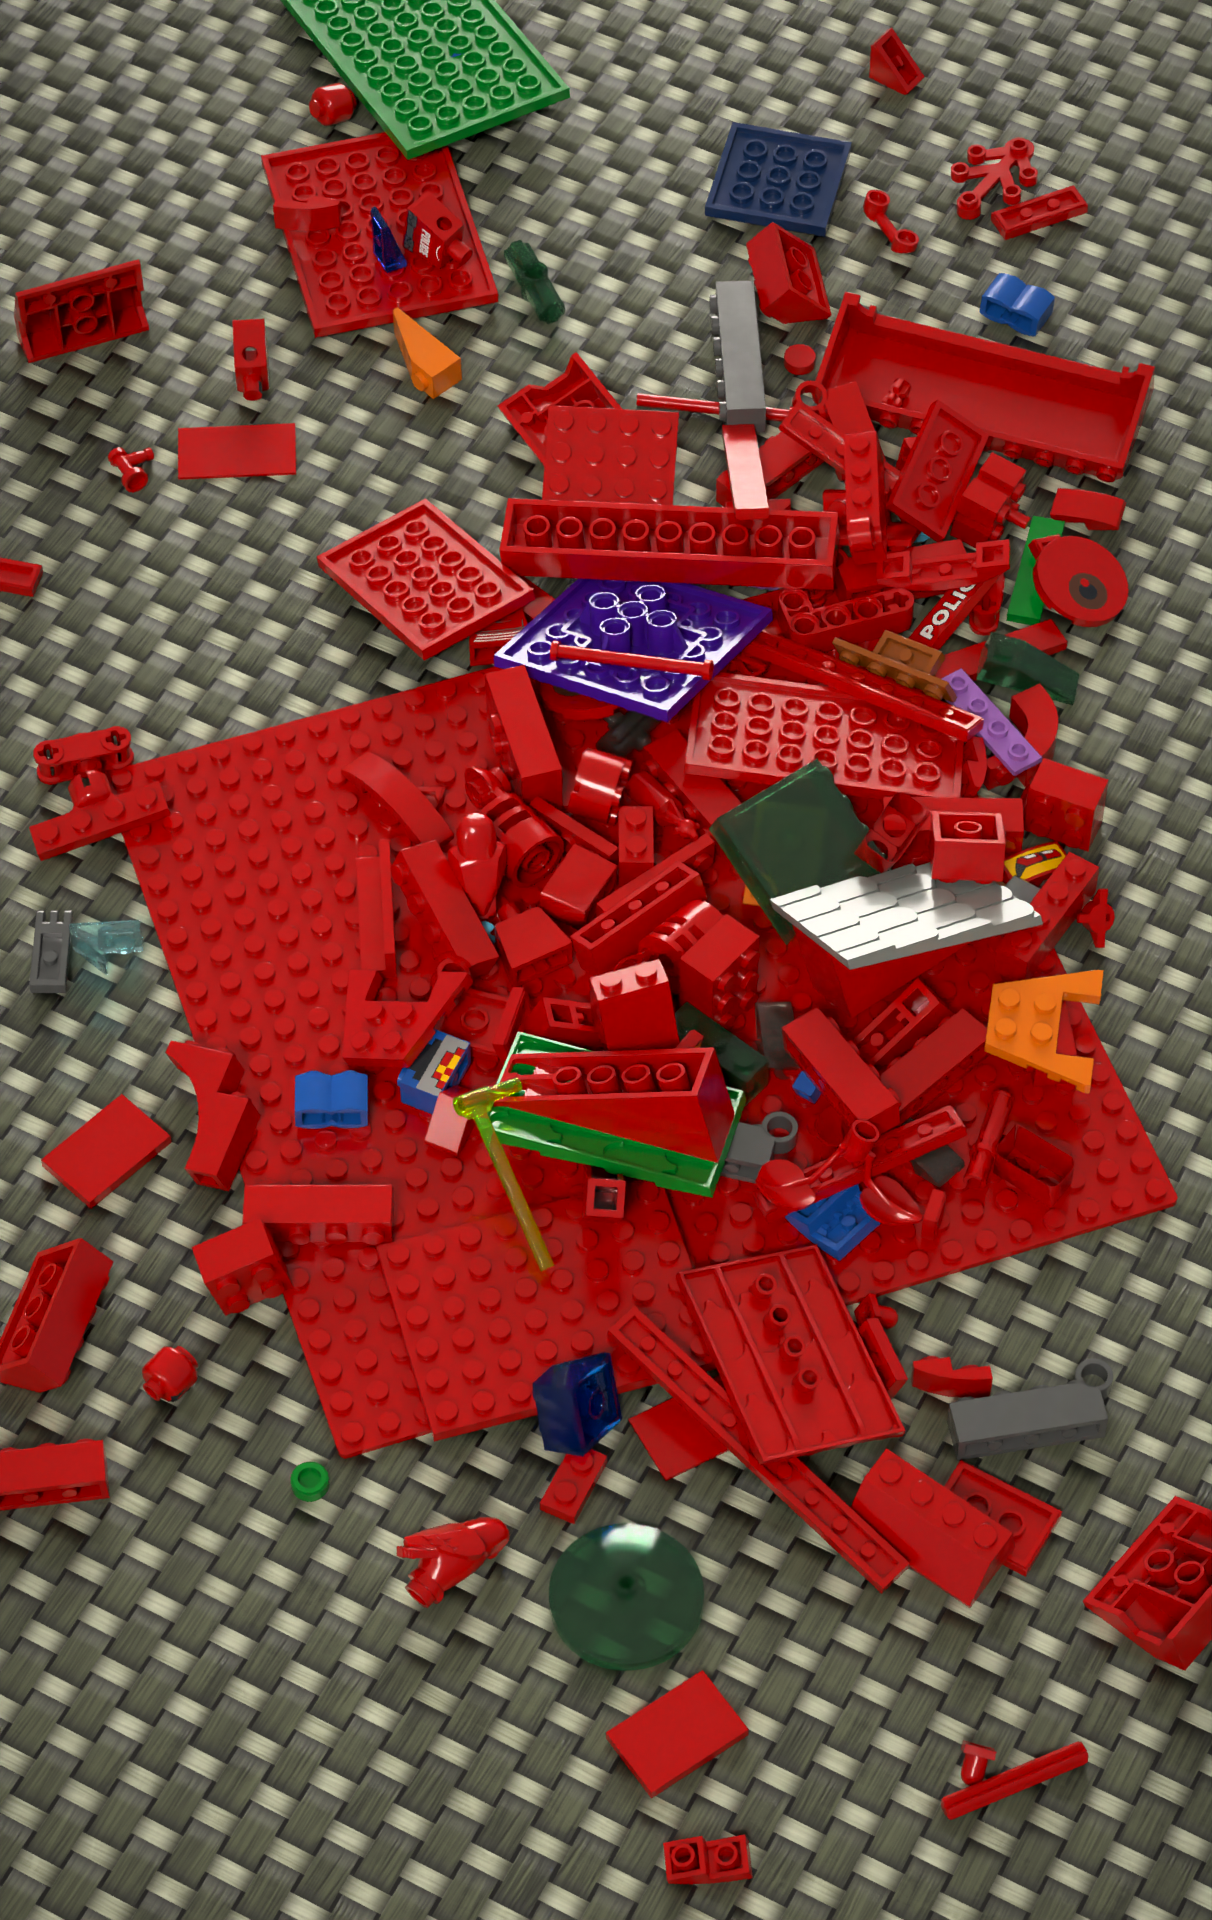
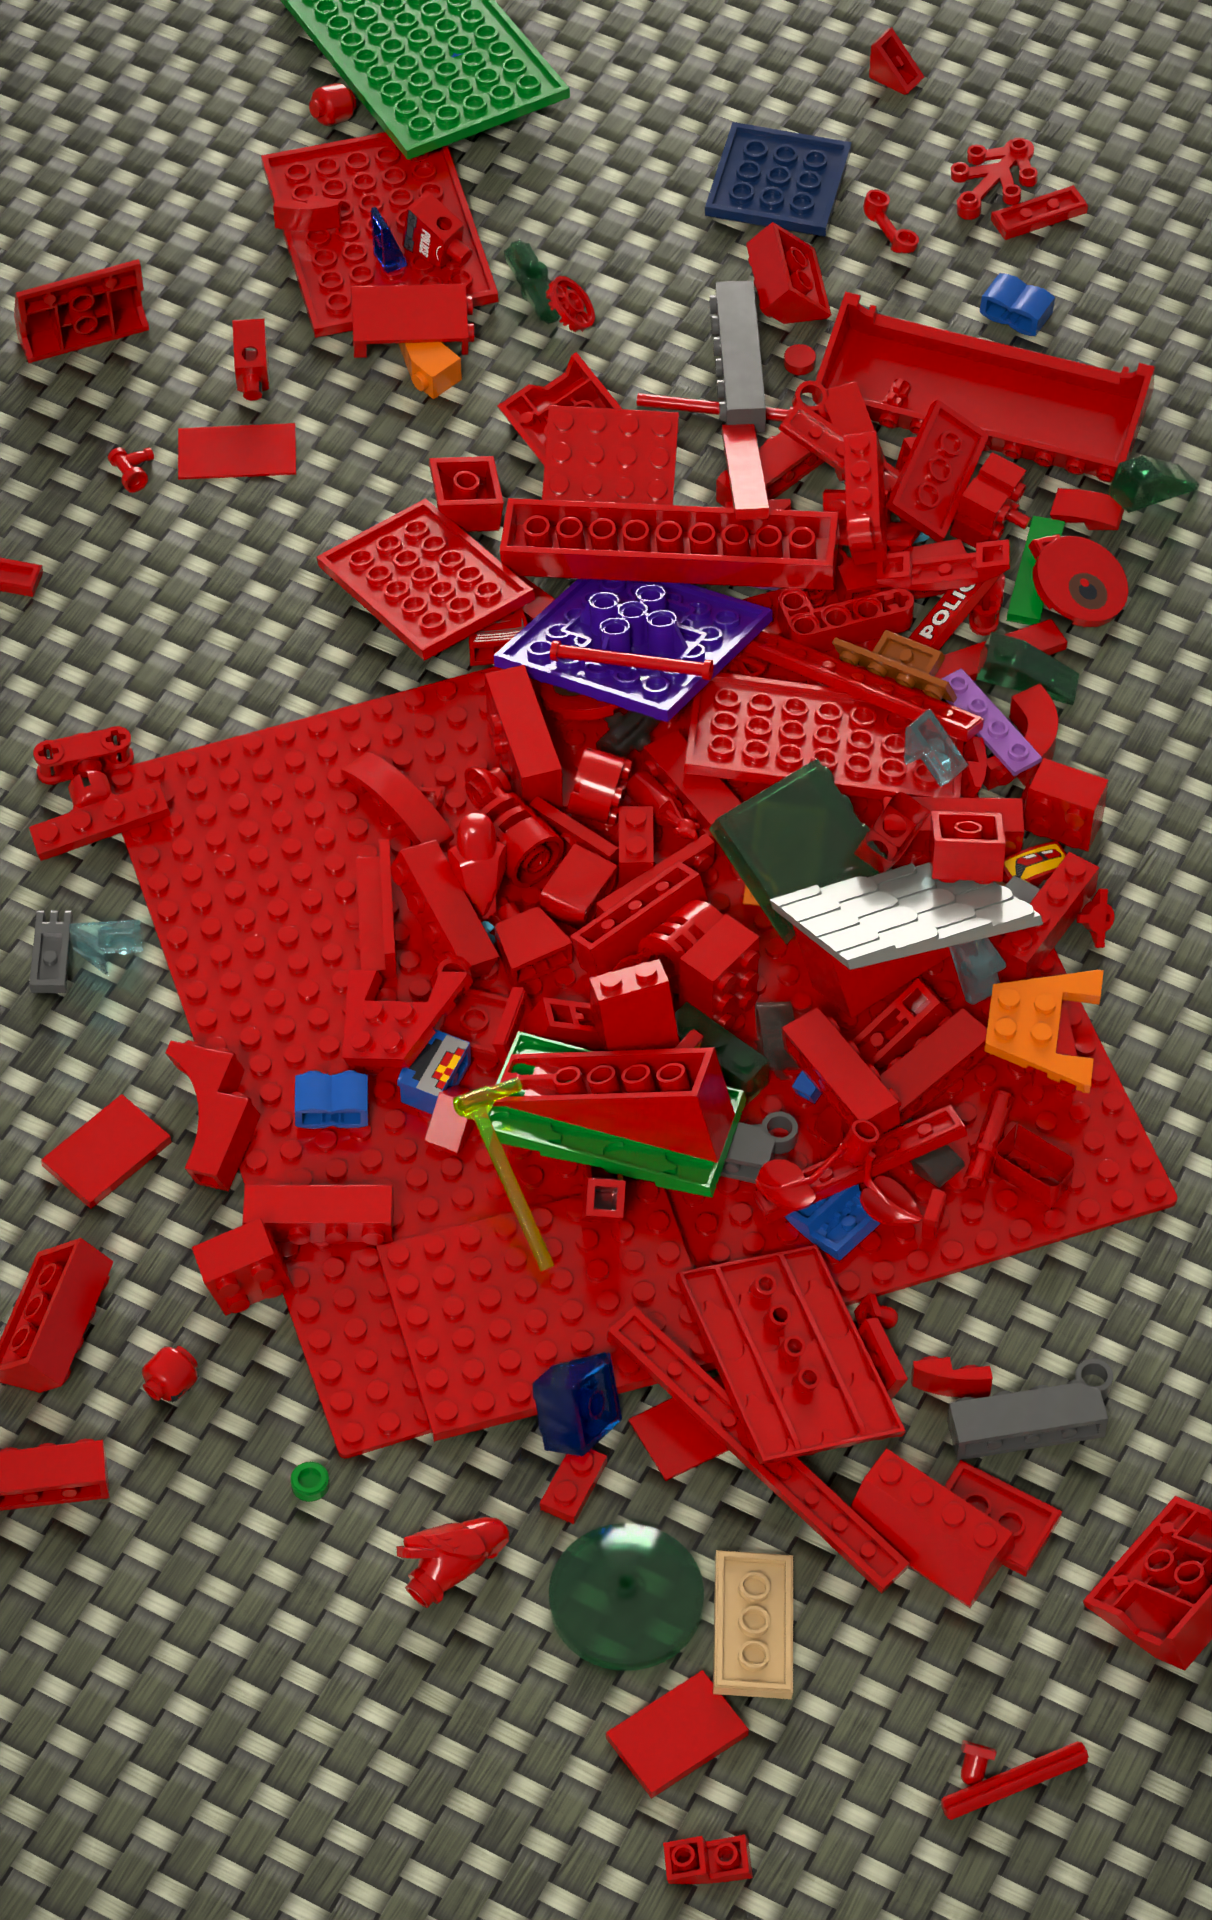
none -> red panel [351,283,474,358]
none -> red slope [429,456,504,532]
none -> red wheel [546,276,595,332]
none -> tan tile [713,1550,793,1699]
none -> clear light blue slope [904,709,968,786]
none -> clear light blue slope [949,937,1007,1005]
none -> clear green slope [1108,455,1200,513]

